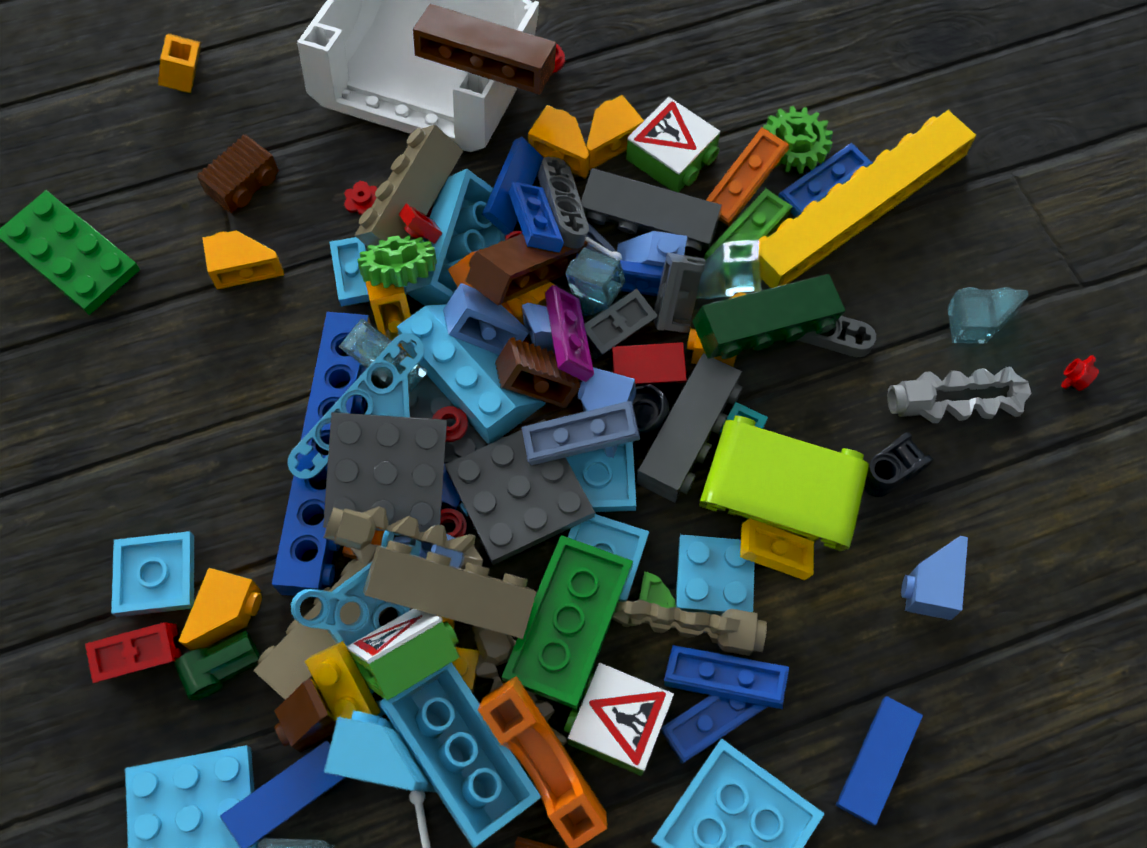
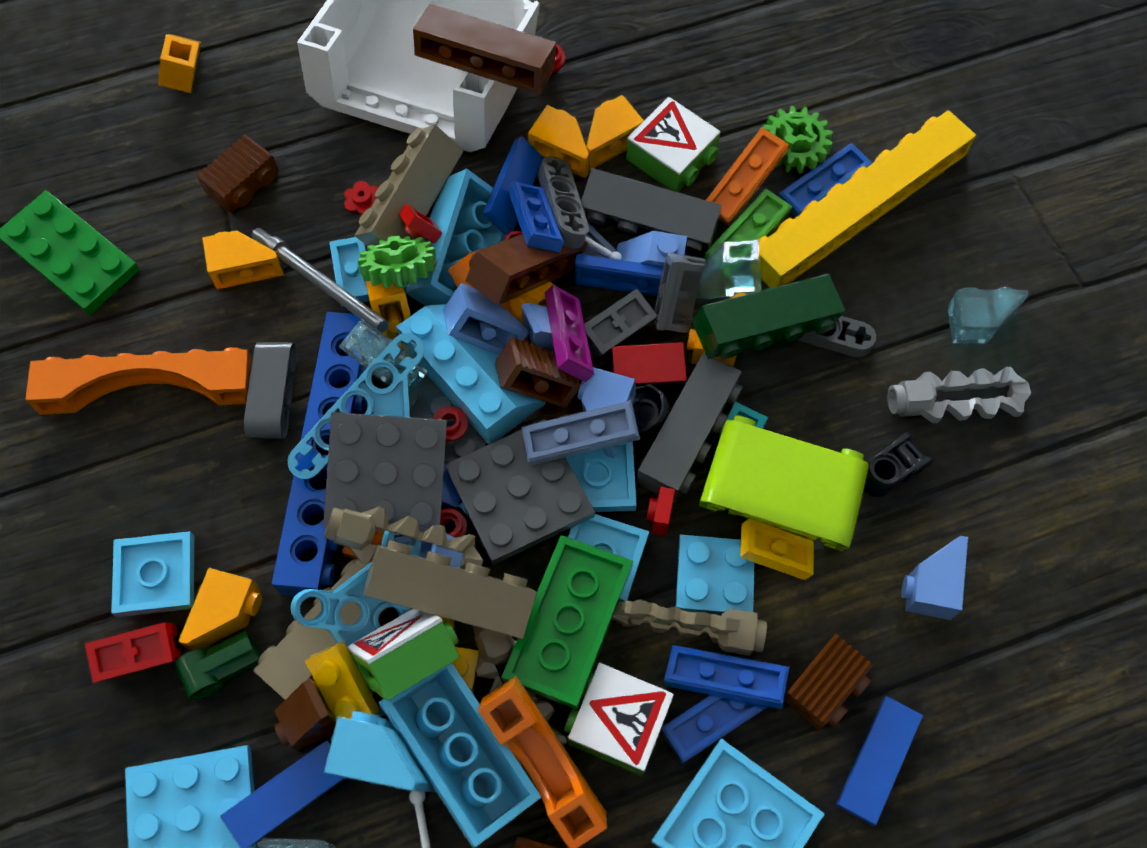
clear light blue slope [566,247,626,317] -> none
bright green tile [639,571,676,608] -> none
red plate [1061,355,1099,391] -> none
none -> orange arch [25,347,253,415]
none -> dark grey beam [244,342,297,439]
none -> dark grey bar [252,228,388,333]
none -> red plate [646,487,675,536]
none -> reddish brown brick [784,634,873,730]

